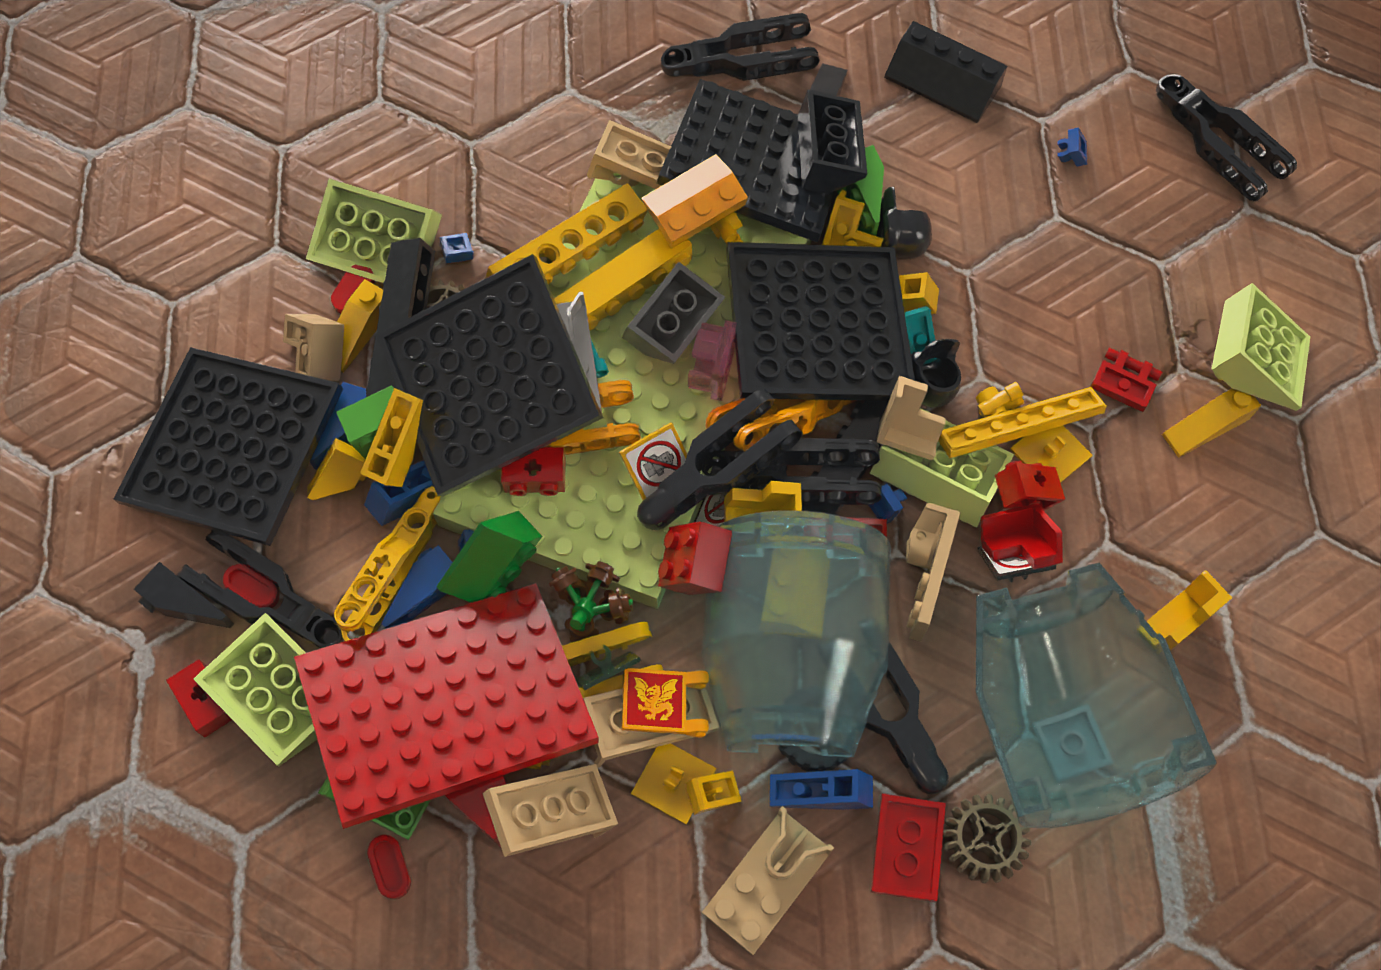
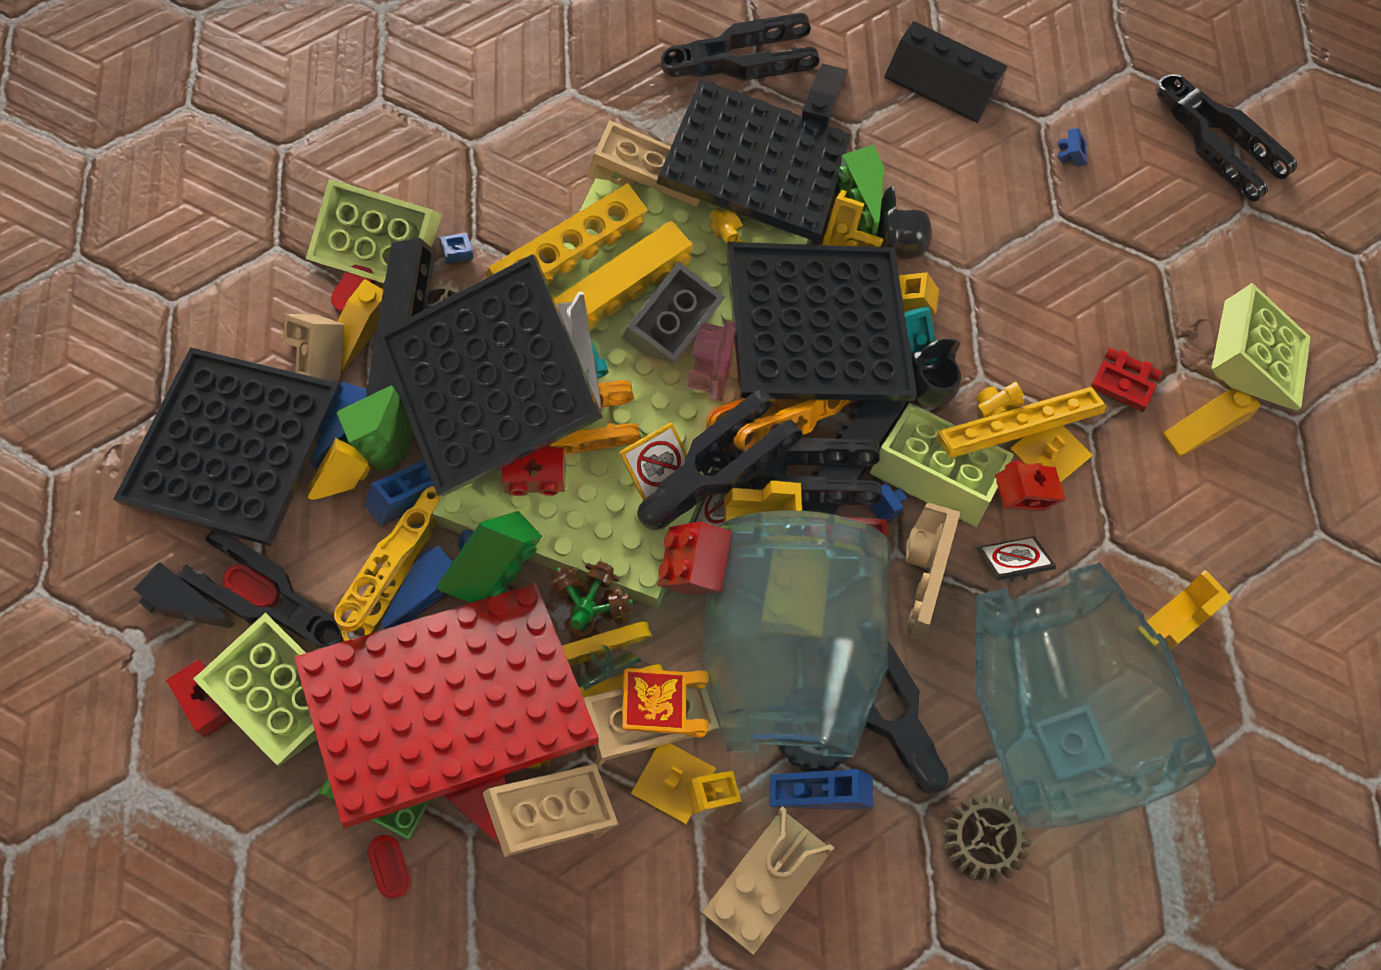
yellow slope [360,388,423,487] -> none
light orange slope [641,154,748,249] -> none
black slope [798,90,868,194] -> none
red plate [871,794,946,902] -> none
tan panel [876,376,946,460] -> none
red panel [980,504,1063,569] -> none

